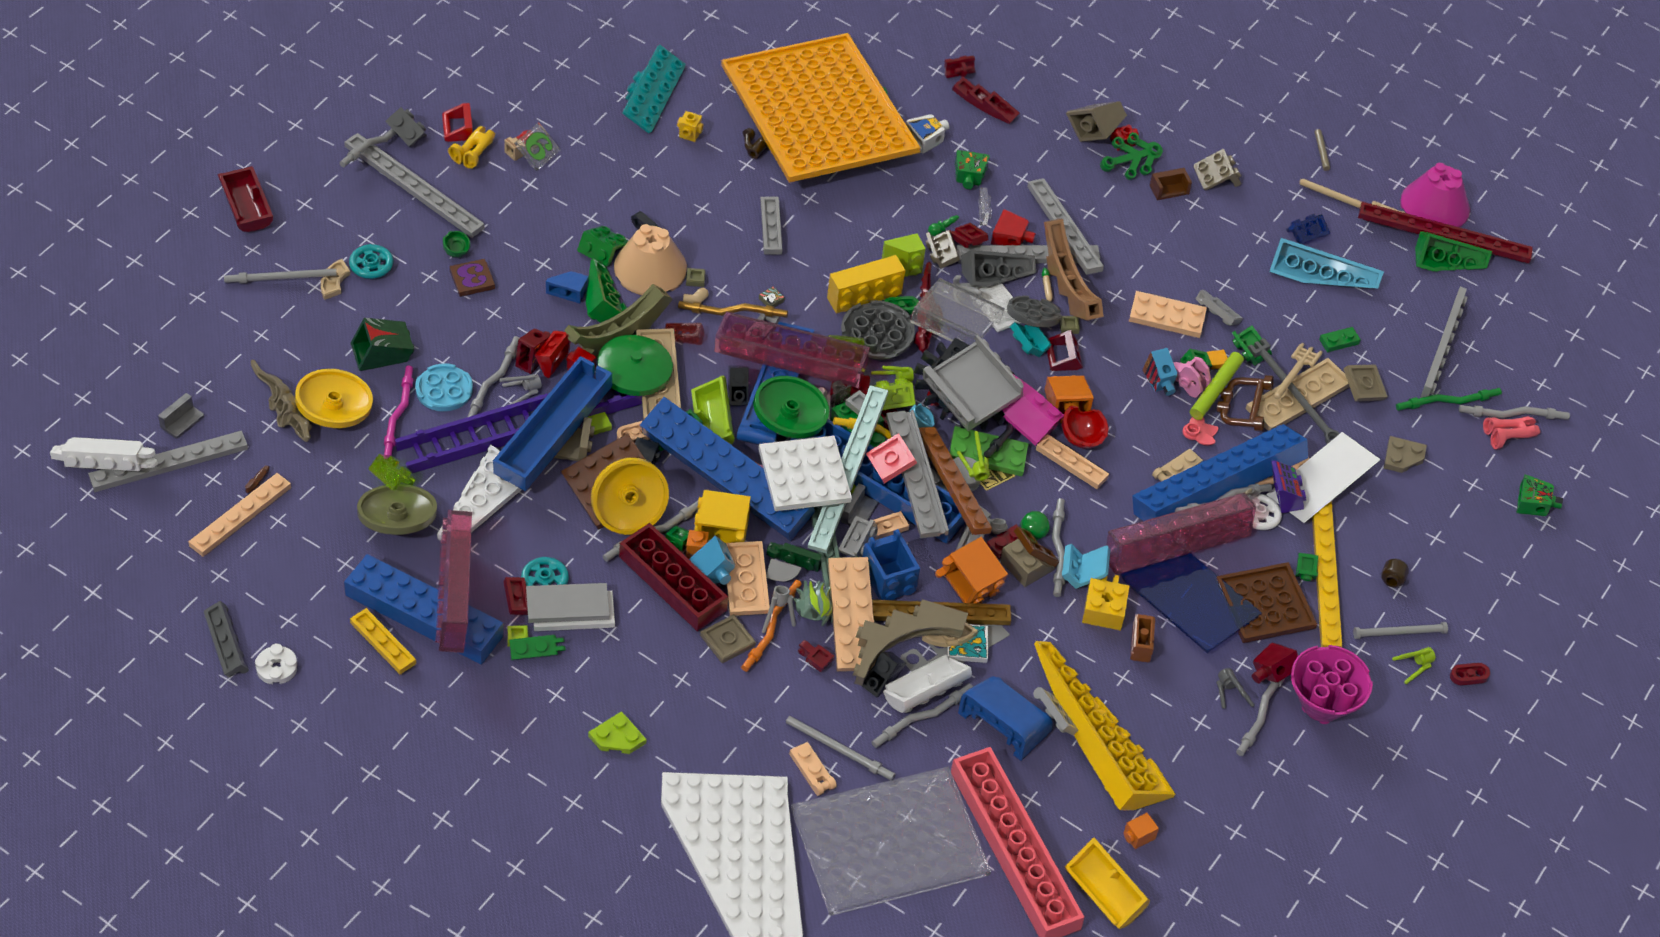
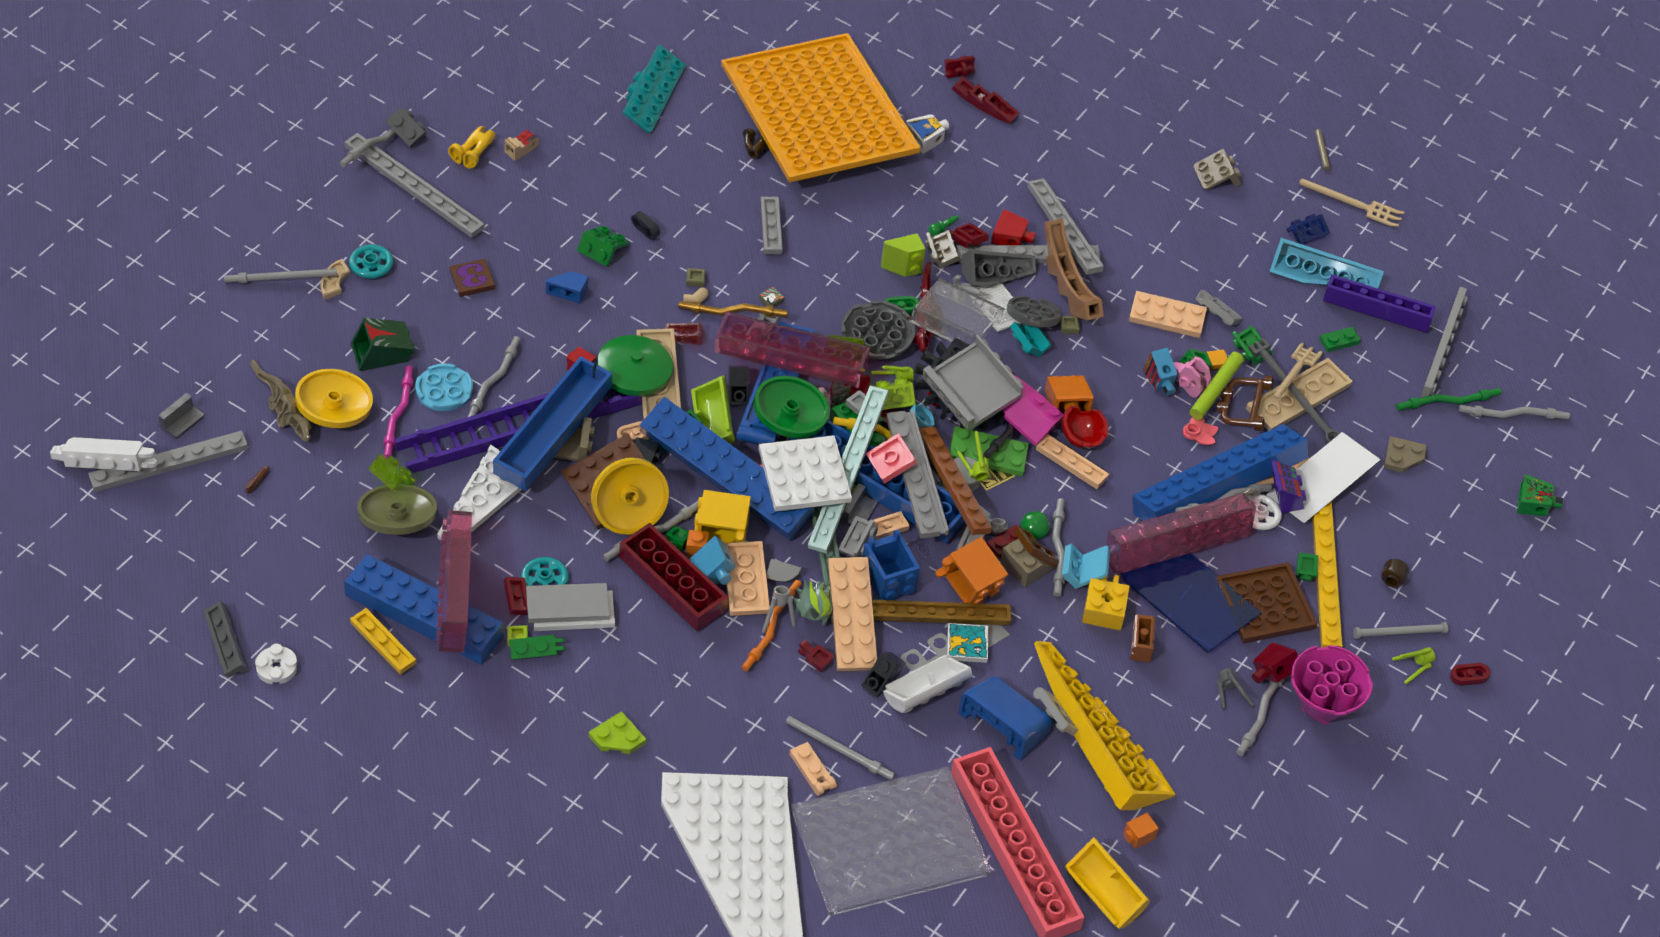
light nougat plate [188,473,291,557] -> none
dark red container [217,166,273,232] -> none
red tile [442,103,473,142] -> none
green hair [443,231,471,258] -> none
light grey plant [500,374,542,405] -> none
clear tile [514,122,561,171] -> none
dark red torso [515,329,551,374] -> none
red tile [535,331,571,378] -> none
olive arch [564,284,673,359] -> none
green wedge [586,258,627,323] -> none
lime tile [587,412,612,435] -> none
light nougat cone [614,224,687,295] -> none
yellow brick [677,111,704,142] -> none
dark tan tile [700,614,756,664] -> none
dark green hinge [766,542,821,572] -> none
yellow brick [827,255,905,314] -> none
dark tan arch [853,599,968,686] -> none
light grey bar [871,683,973,748] -> none
tan tile [922,623,978,647] -> none
green torso [955,150,990,189] -> none
clear plate [978,187,992,226] -> none
tan piece [1042,268,1053,302] -> none
dark red tile [1047,330,1083,371] -> none
dark tan slope [1066,101,1127,142] -> none
green plant [1100,133,1163,180] -> none
red brick [1110,125,1139,151] -> none
reddish brown panel [1149,168,1192,200] -> none
tan plate [1152,449,1203,481] -> none
dark tan plate [1343,365,1388,401] -> none
dark red plate [1358,202,1533,264] -> none
dark pink cone [1400,163,1470,227] -> none
green wedge [1415,231,1492,271] -> none
coral piece [1483,416,1540,449] -> none
none -> dark purple brick [1323,274,1436,333]

